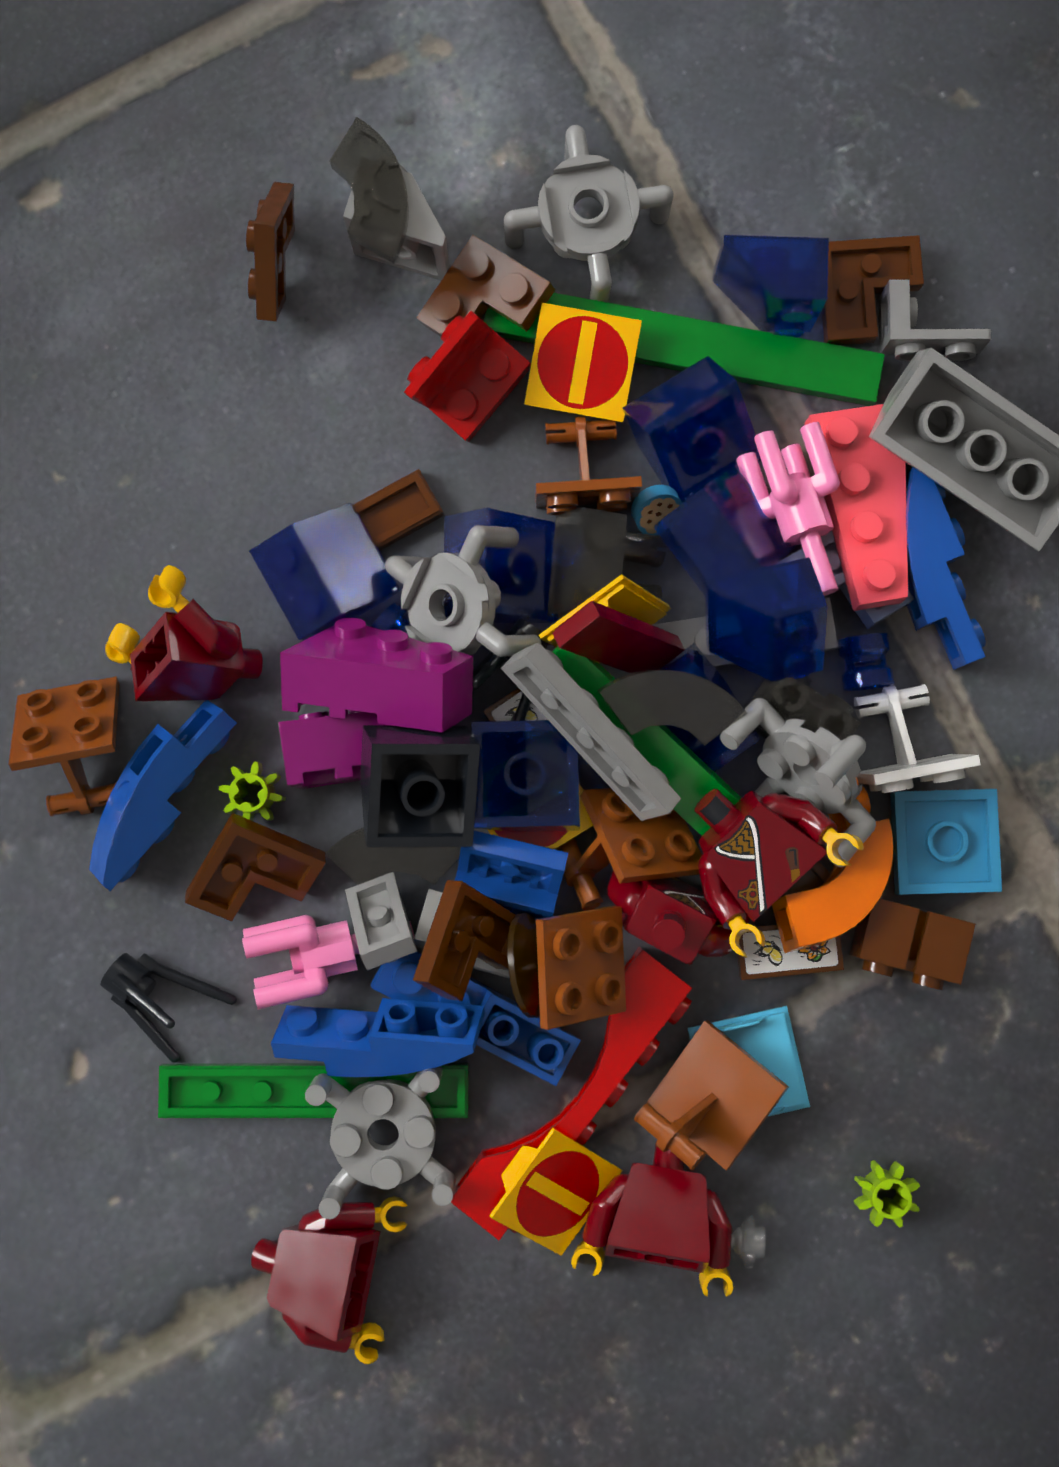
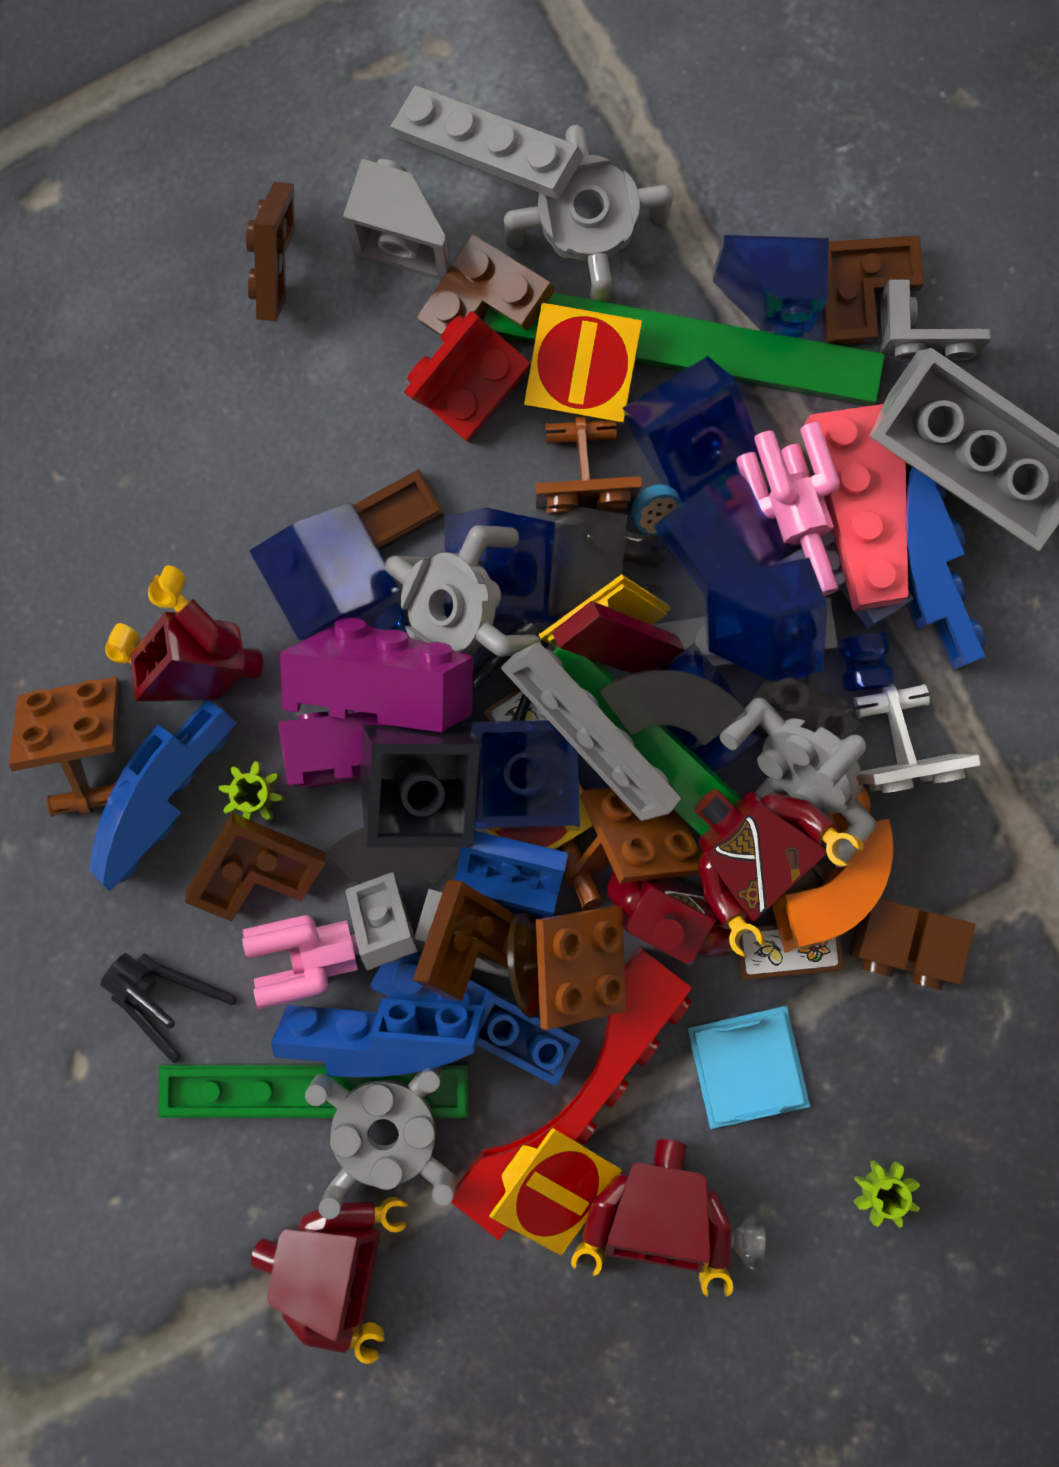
clear smoke tile [330,117,409,264] -> none
dark orange plate [634,1020,789,1170] -> none
dark azure plate [890,789,1002,895] -> none
none -> light grey plate [390,85,583,200]

